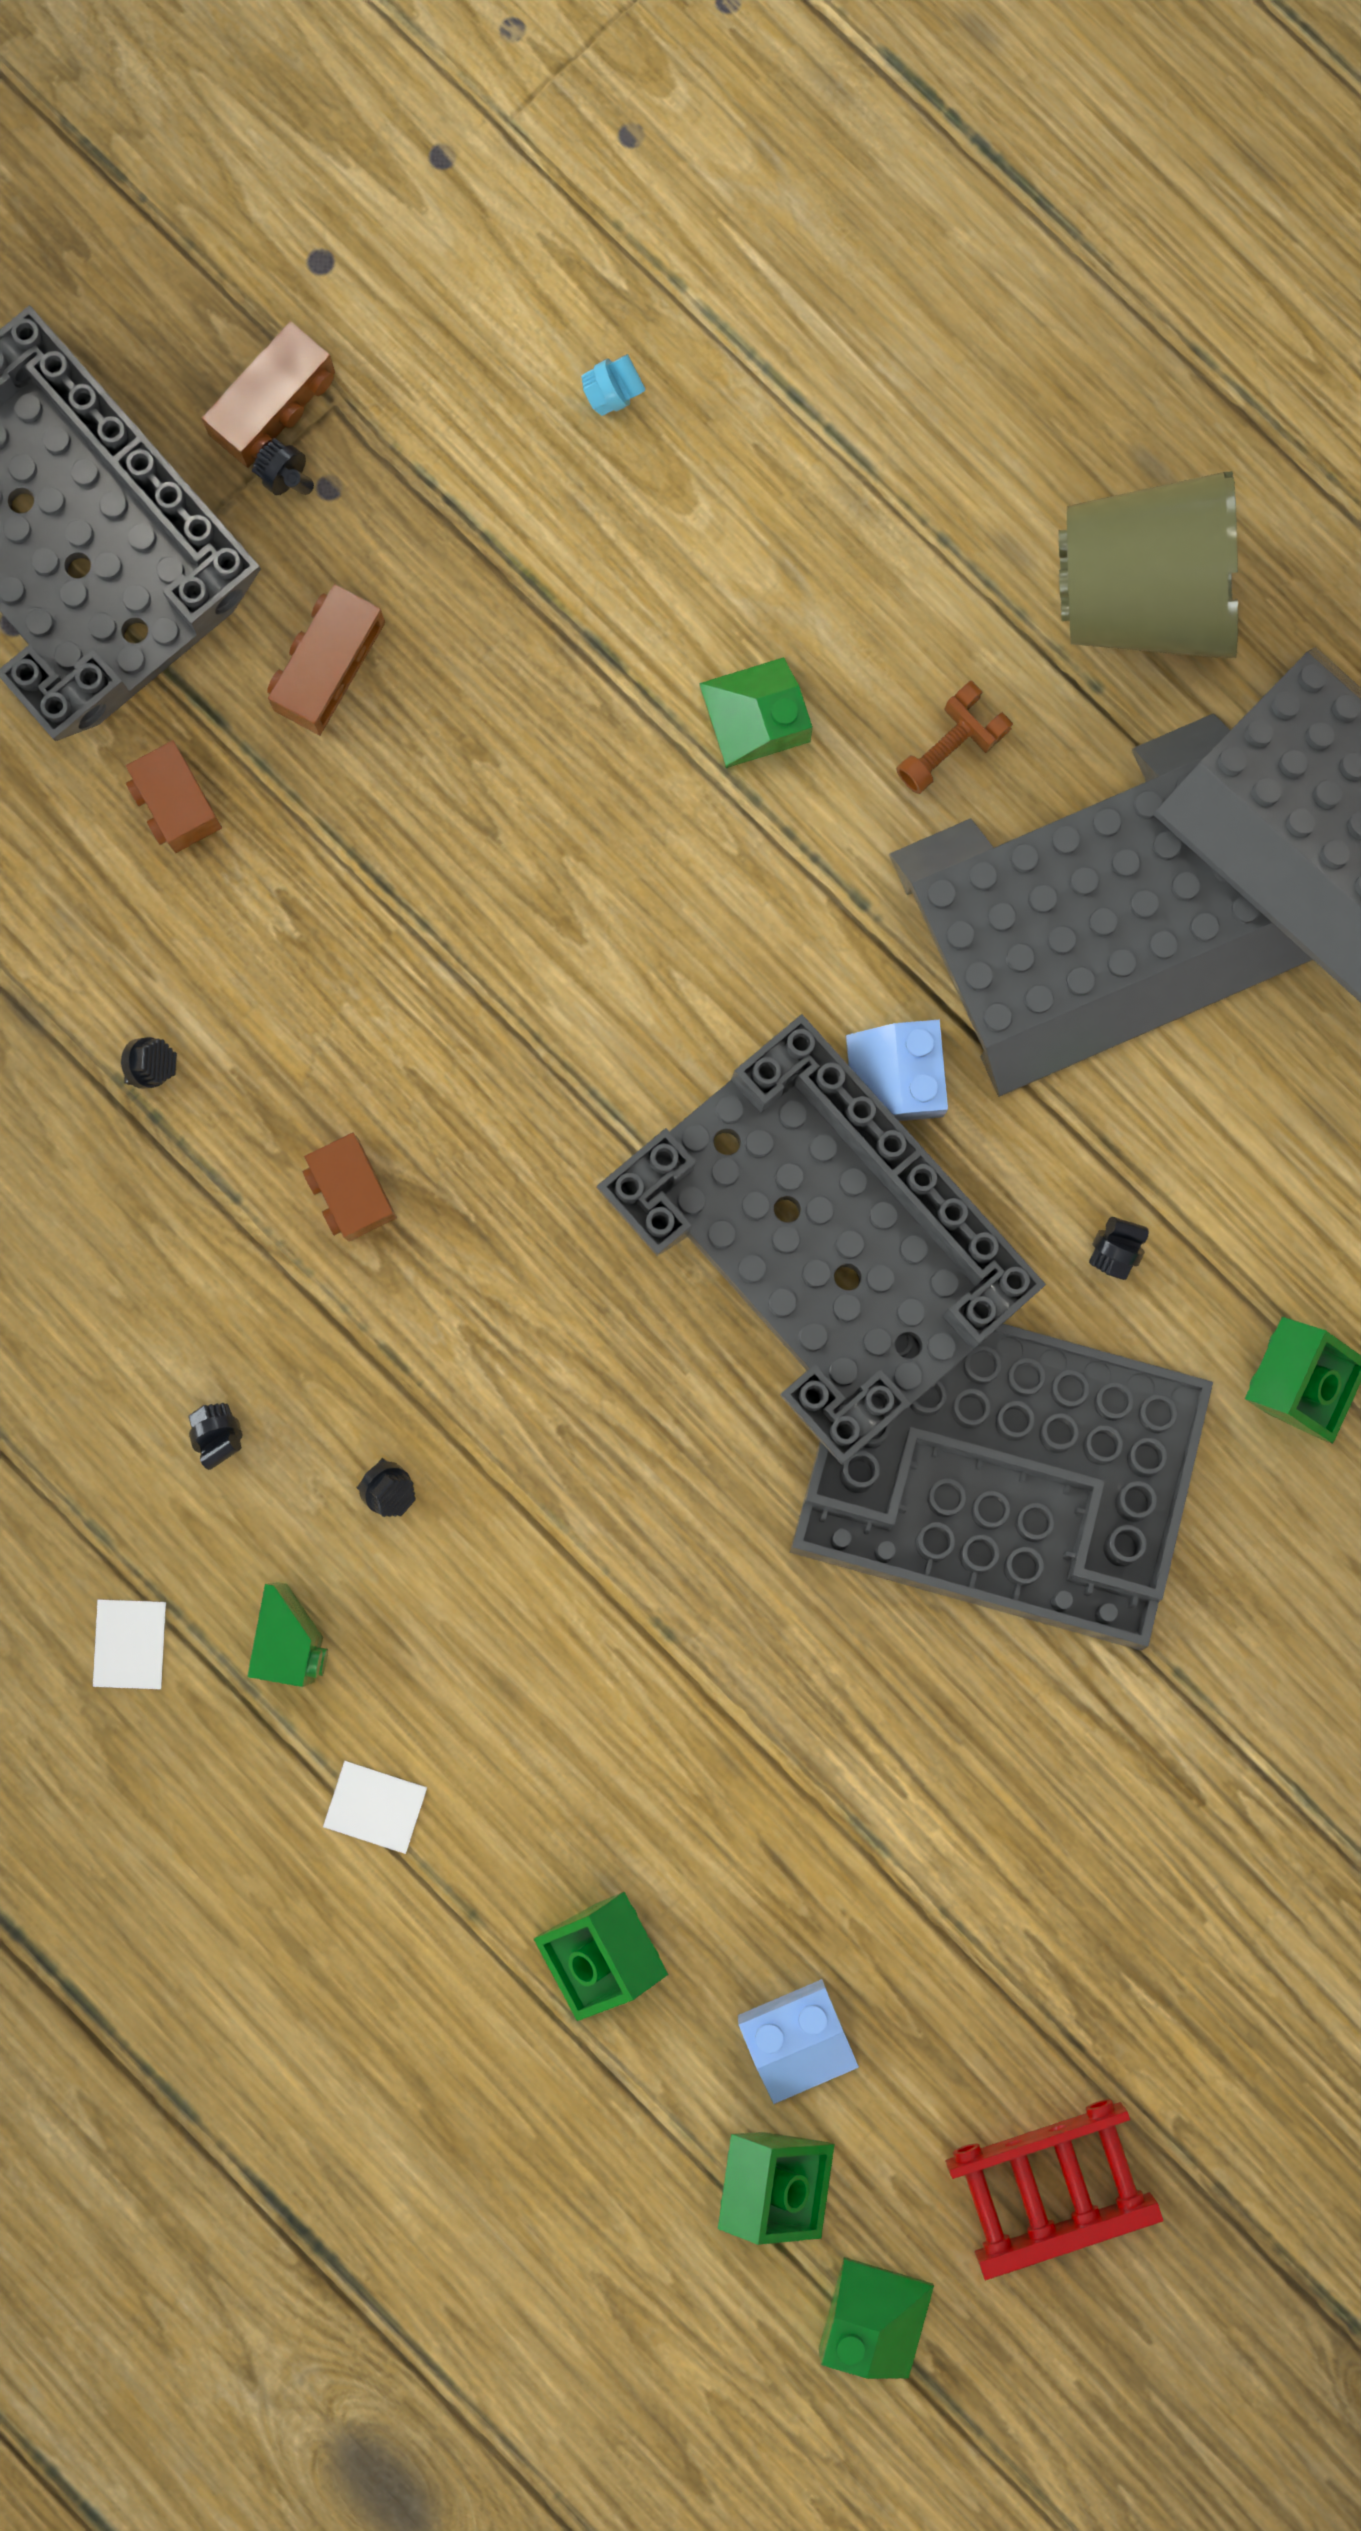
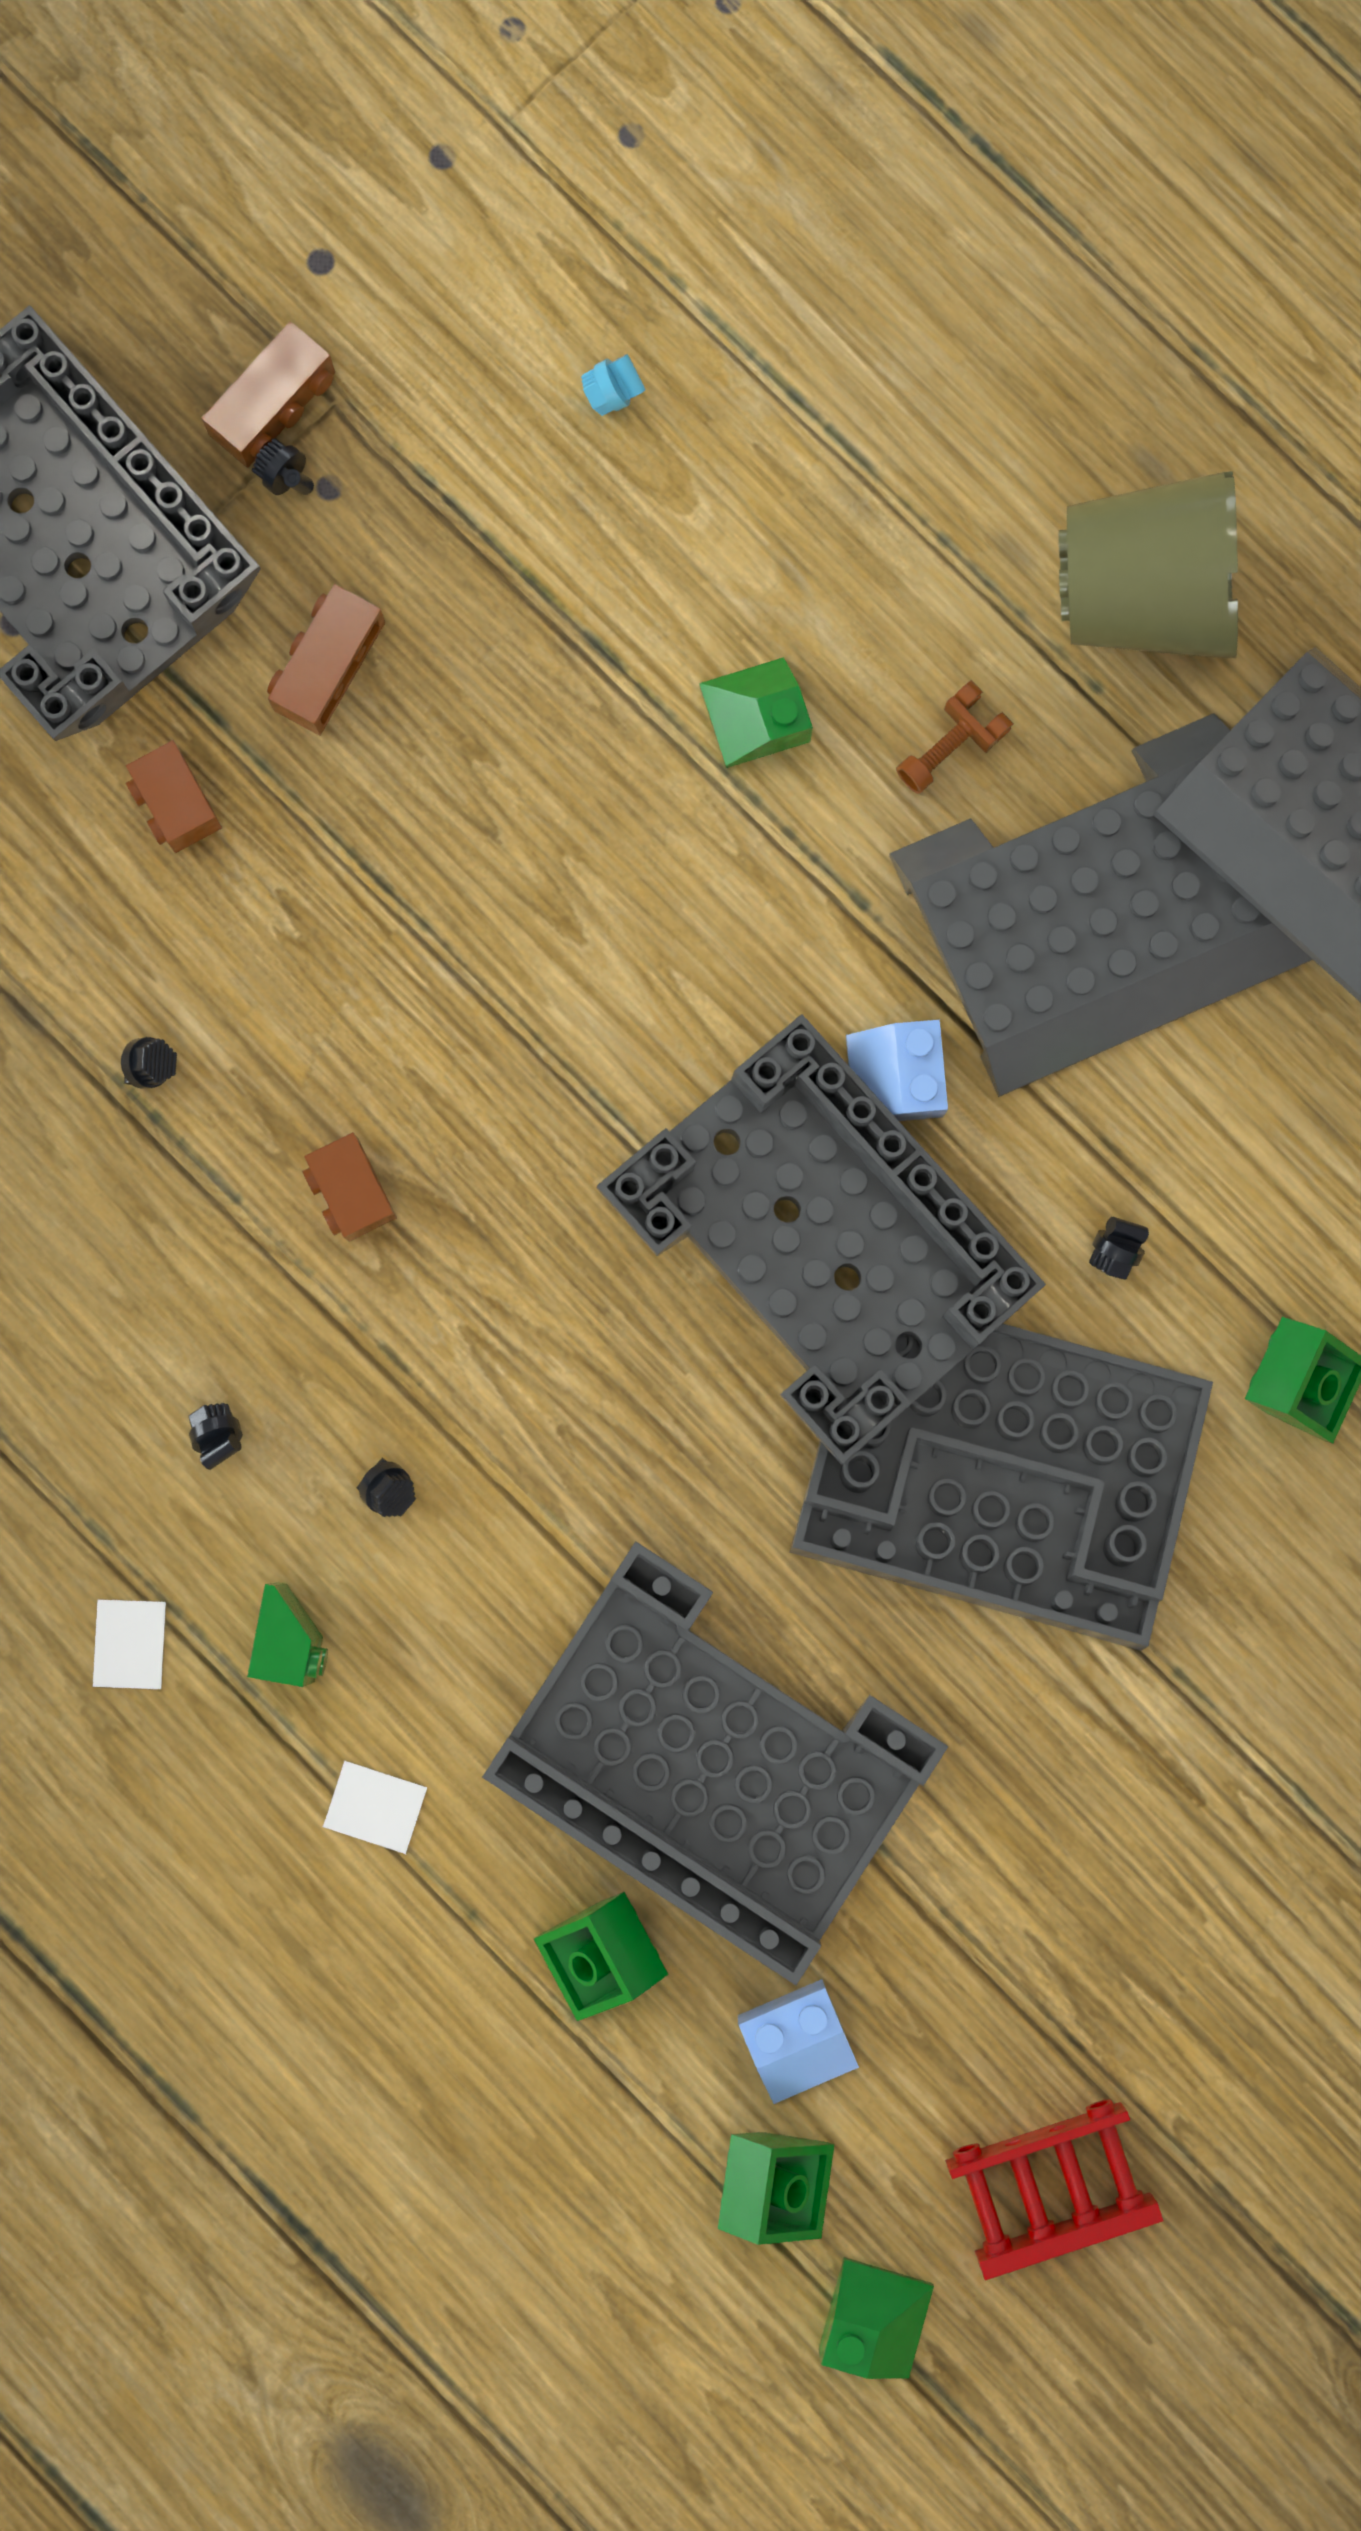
none -> dark grey slope [482,1541,949,1985]

